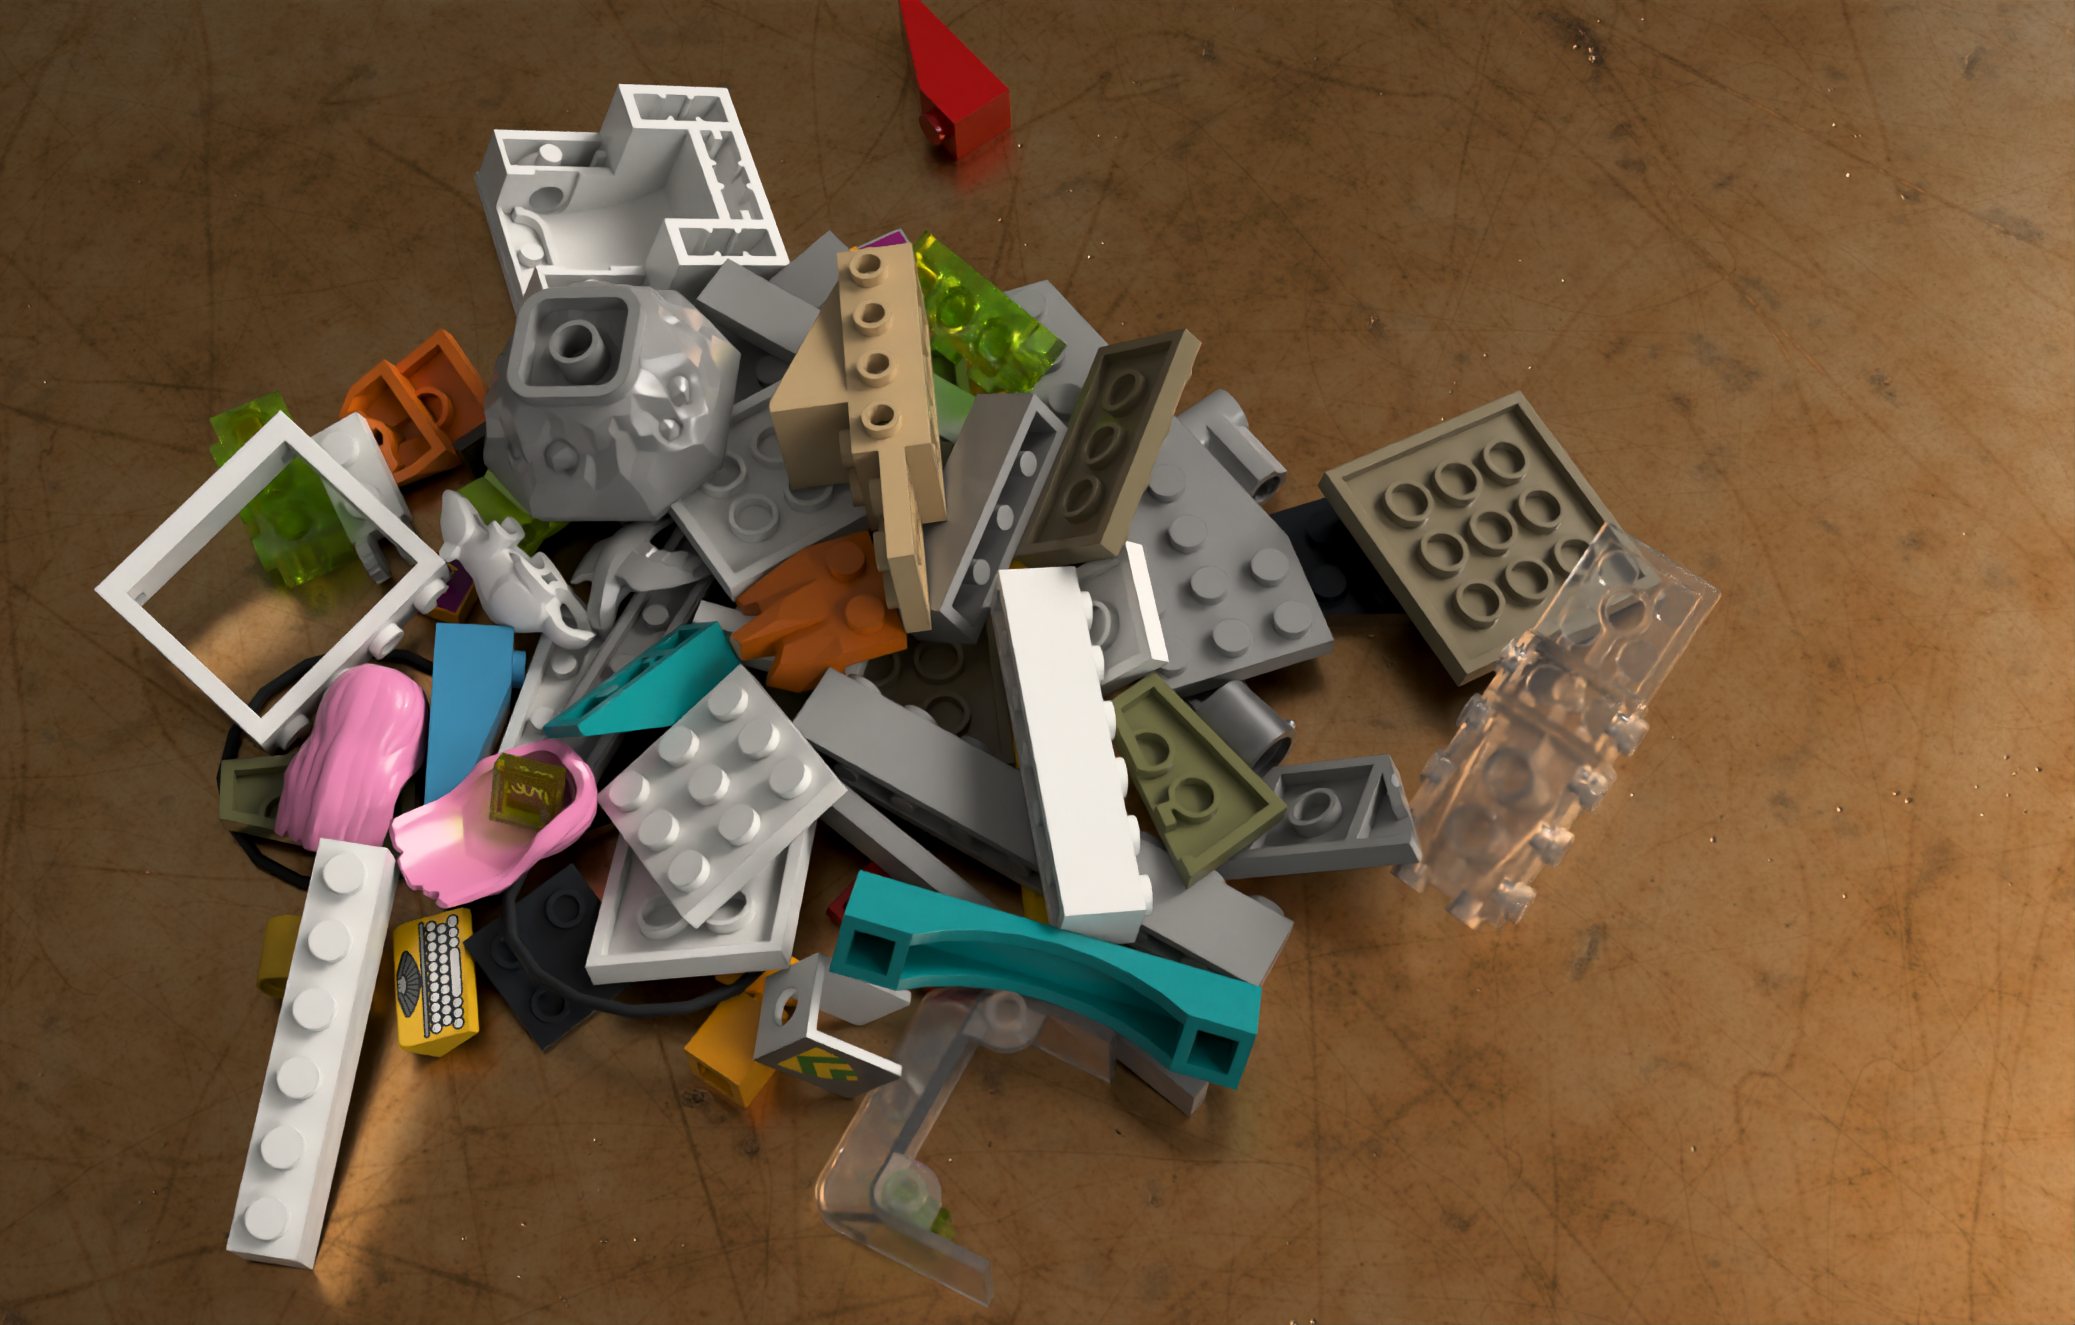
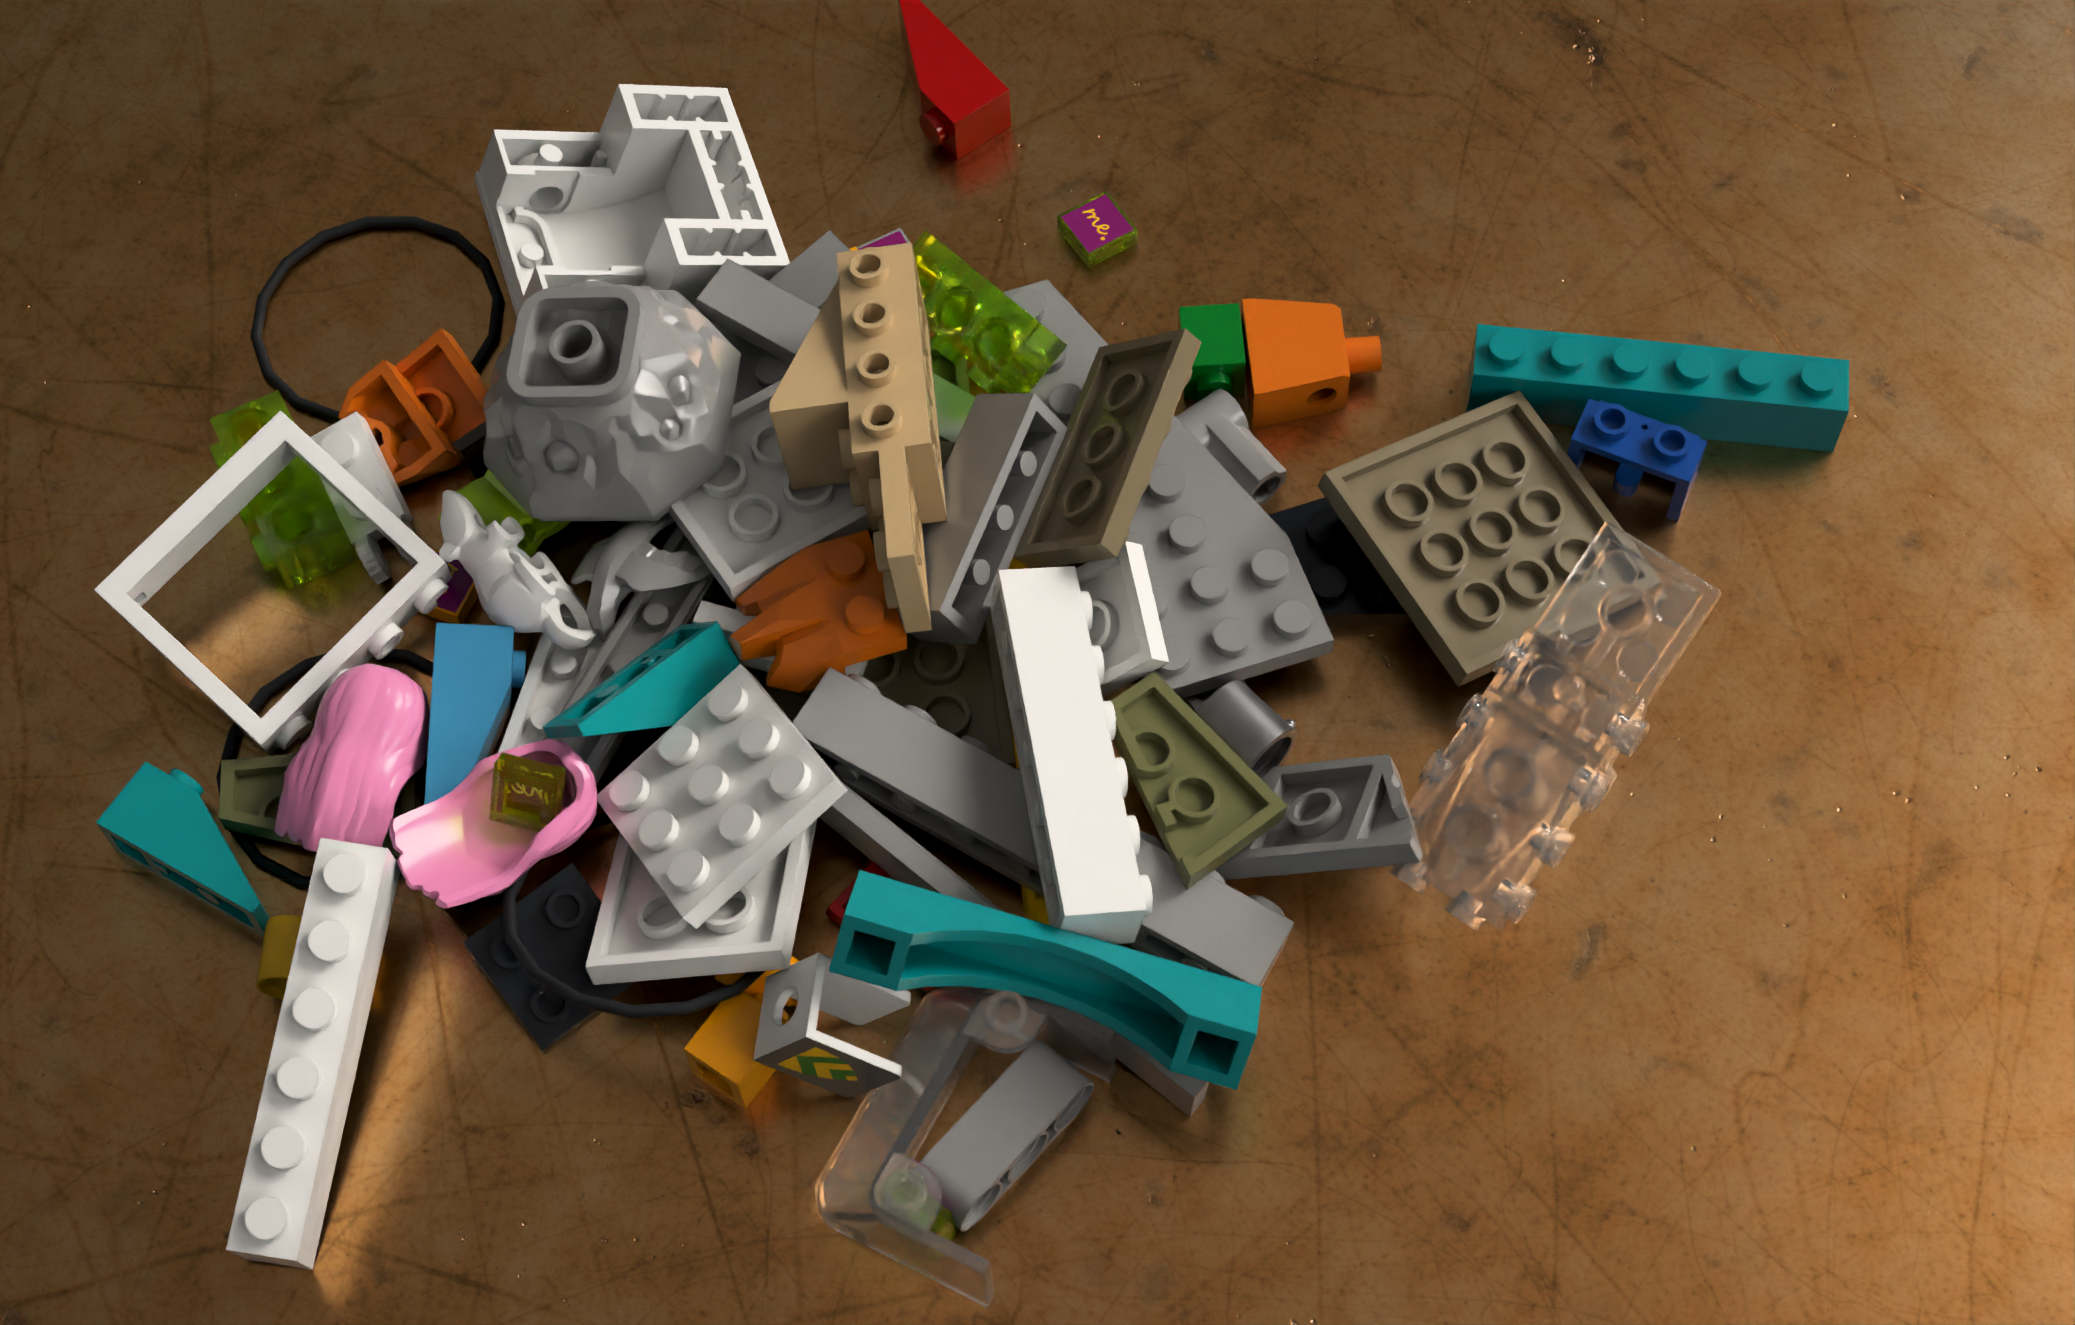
slope [392,907,479,1058] -> none
none -> teal slope [96,761,270,937]
none -> black piece [250,216,504,422]
none -> light grey beam [909,1040,1095,1232]
none -> tile [1057,191,1138,268]
none -> green brick [1178,303,1246,401]
none -> orange torso [1241,298,1382,428]
none -> teal brick [1466,324,1849,452]
none -> blue window [1567,399,1707,522]

